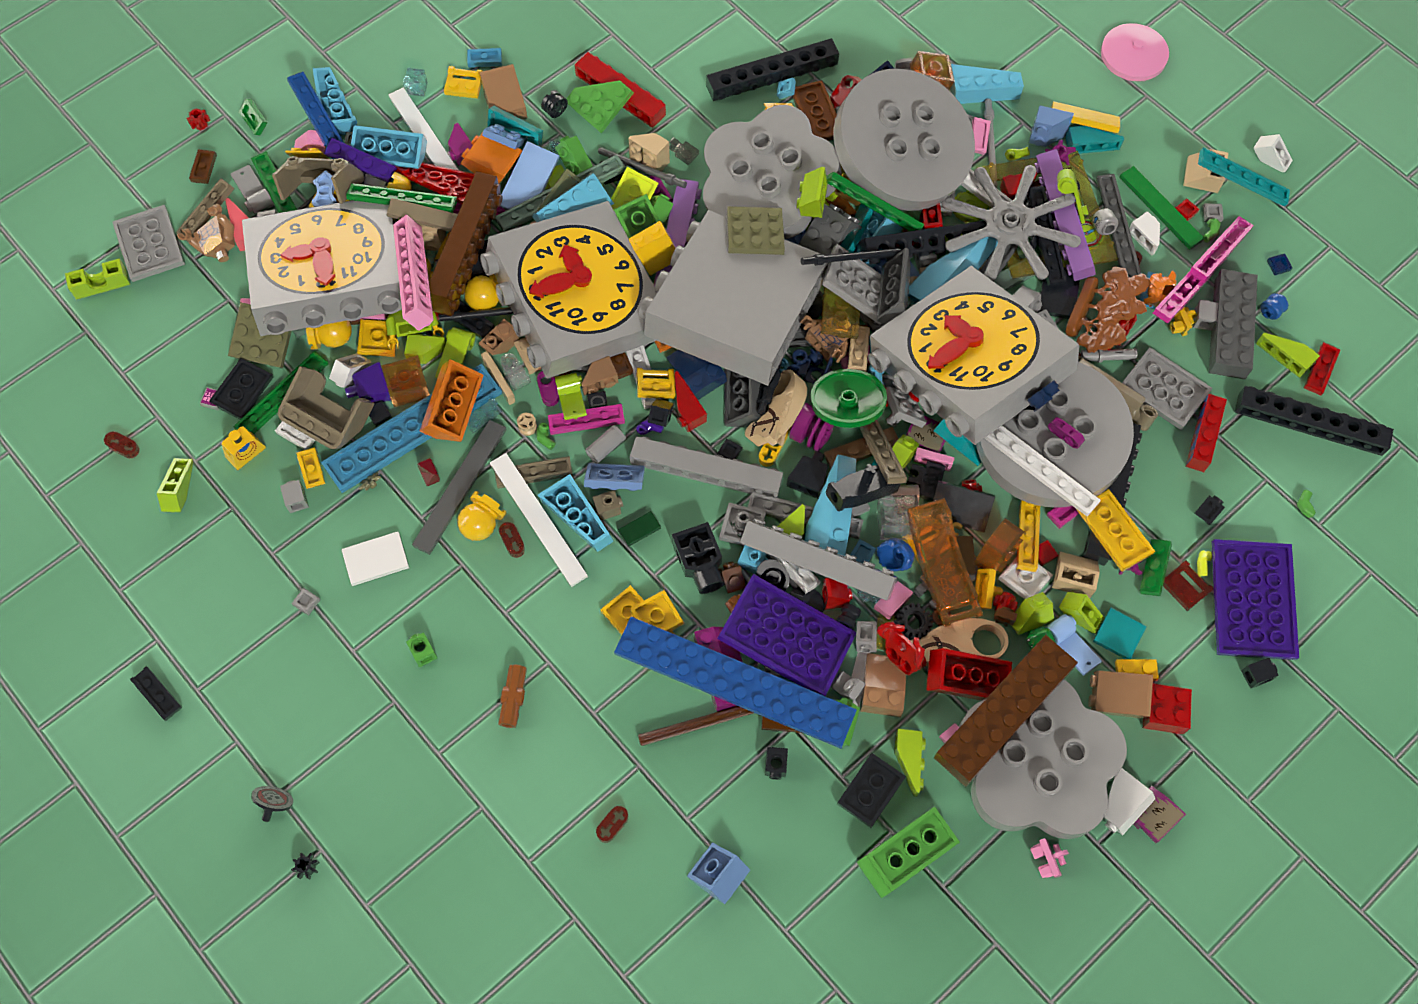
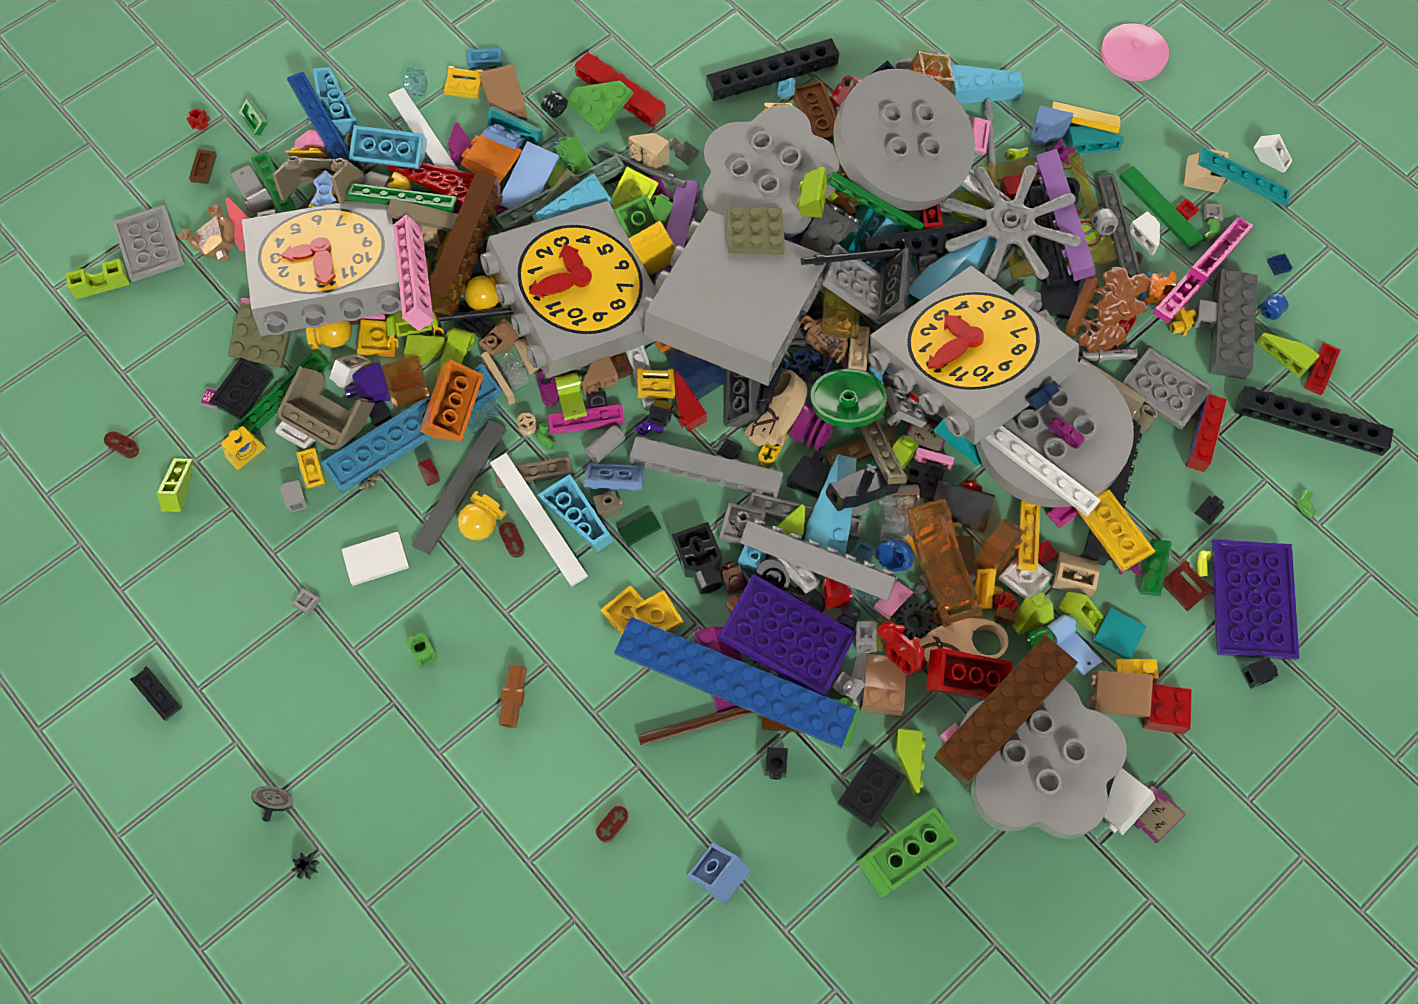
dark tan tile [176,178,235,243] -> none
dark purple plate [324,138,397,183] -> none
bright pink hips [1030,838,1069,878] -> none
lime door [1057,169,1089,224] -> none

